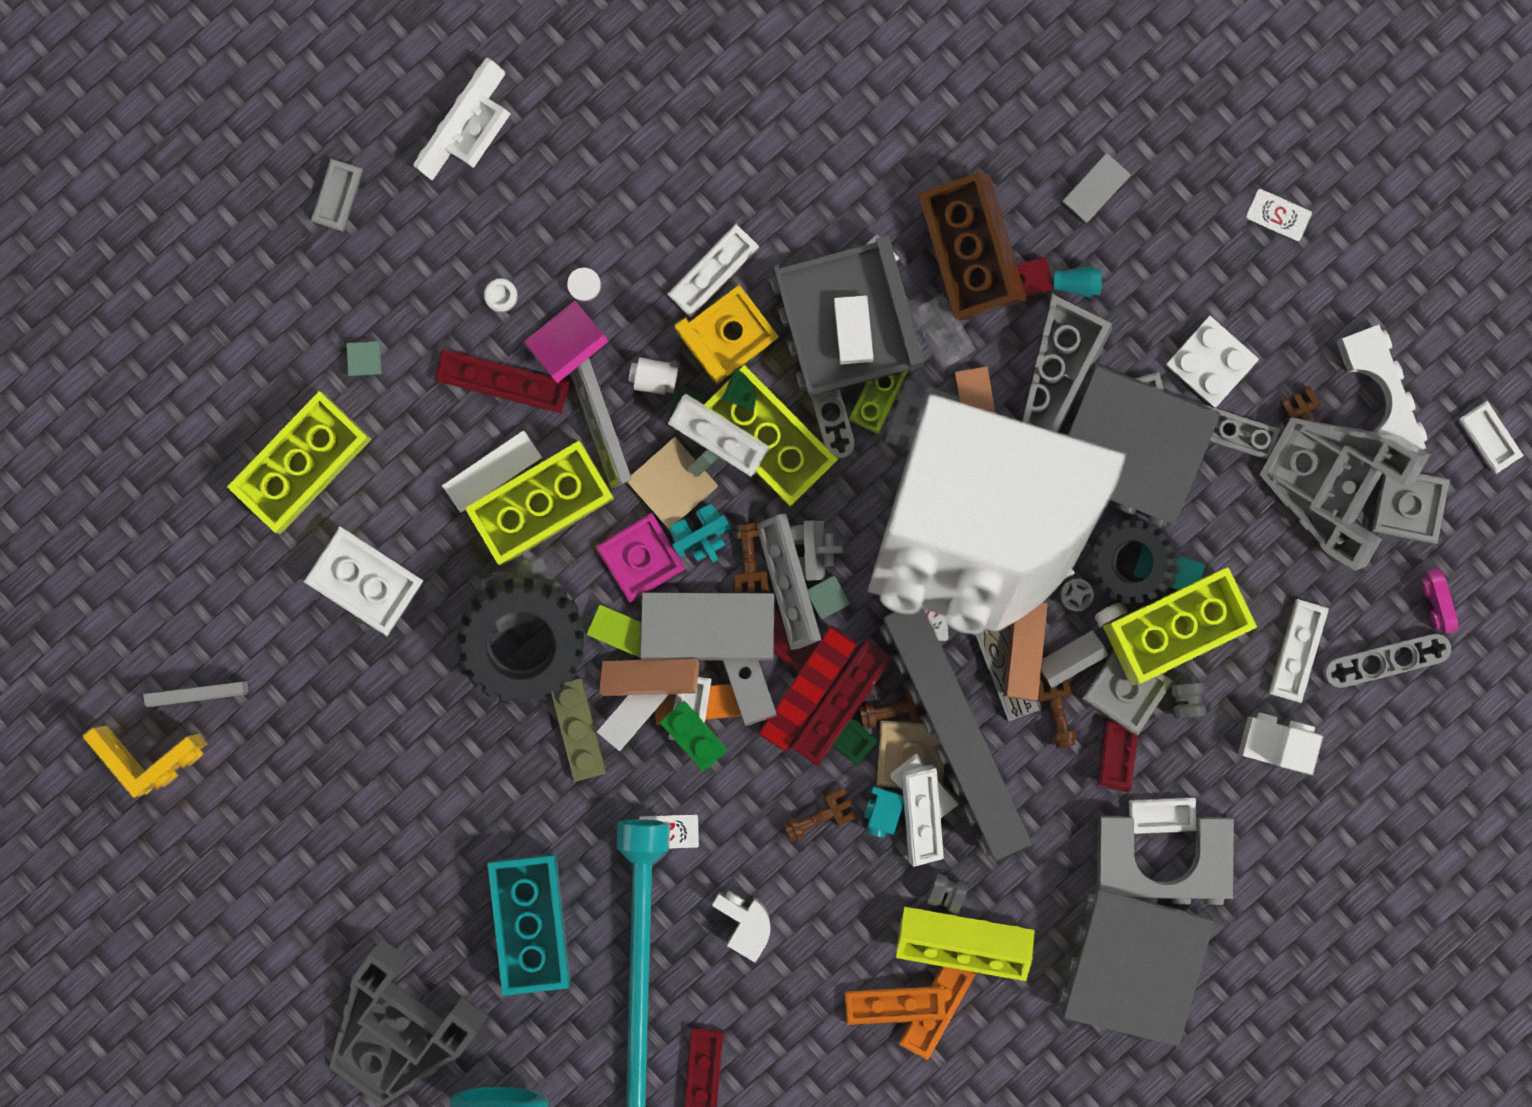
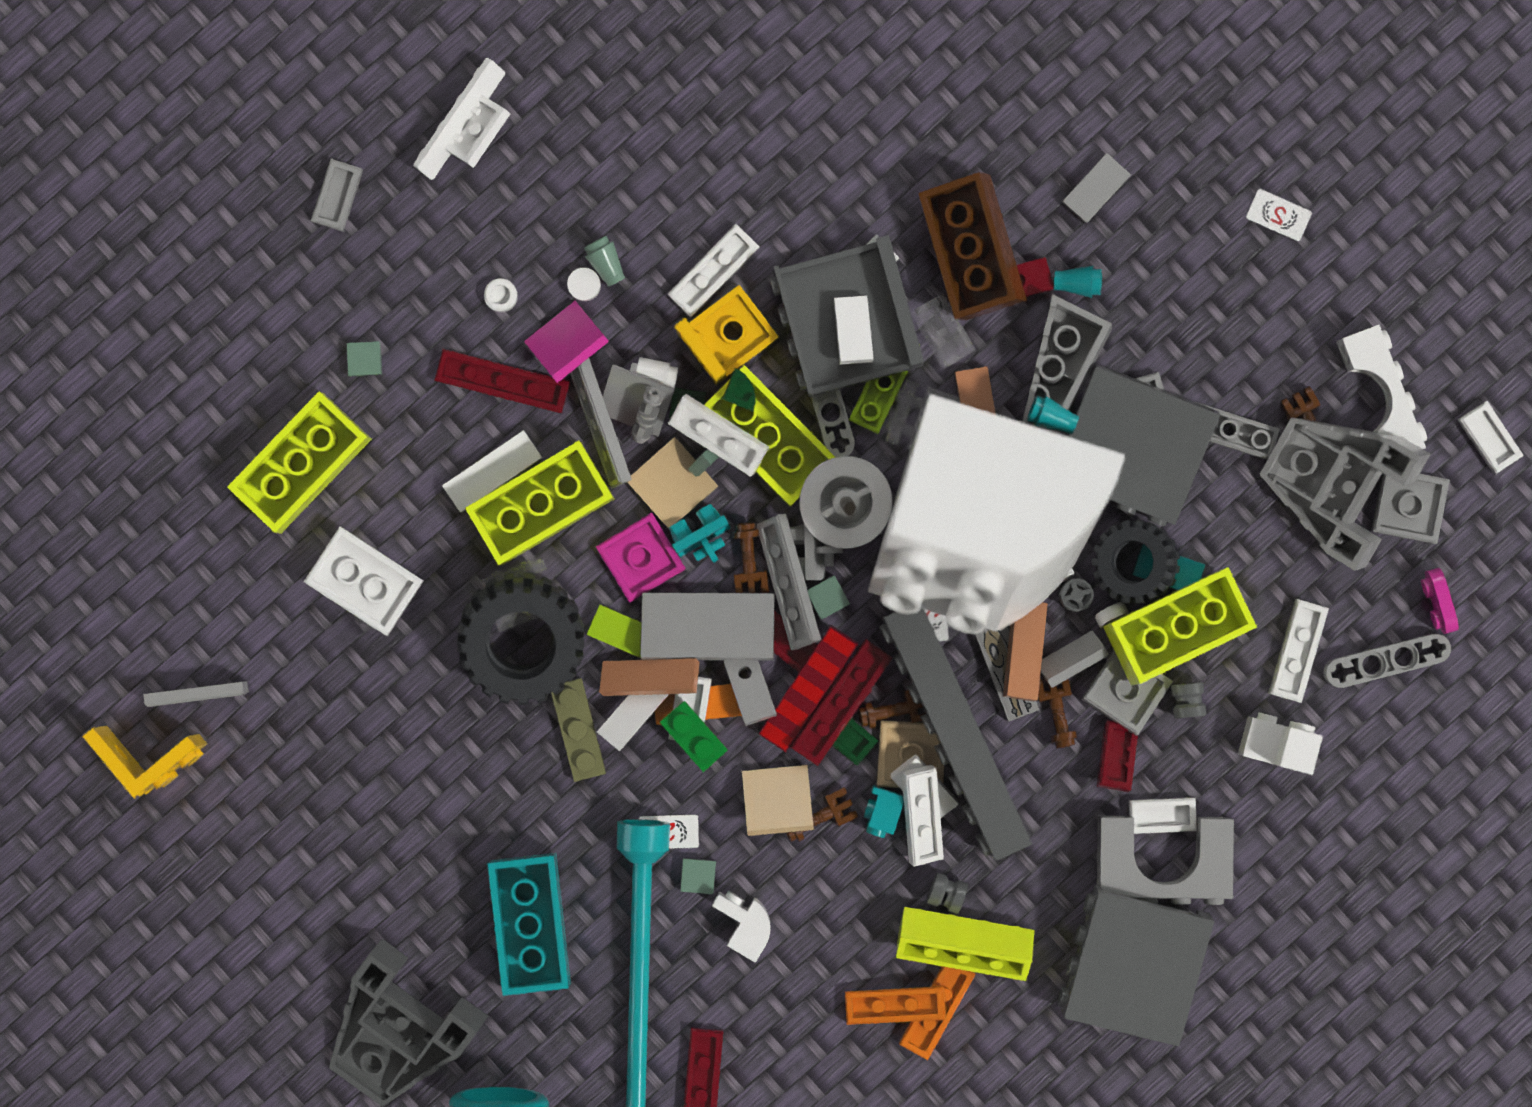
white plate [1165,316,1259,408] -> none
none -> sand green cone [584,235,625,287]
none -> light grey hinge [603,364,675,444]
none -> sand green tile [681,858,716,894]
none -> tan tile [742,765,814,836]
none -> white piece [799,456,892,548]
none -> teal cone [1027,396,1079,434]

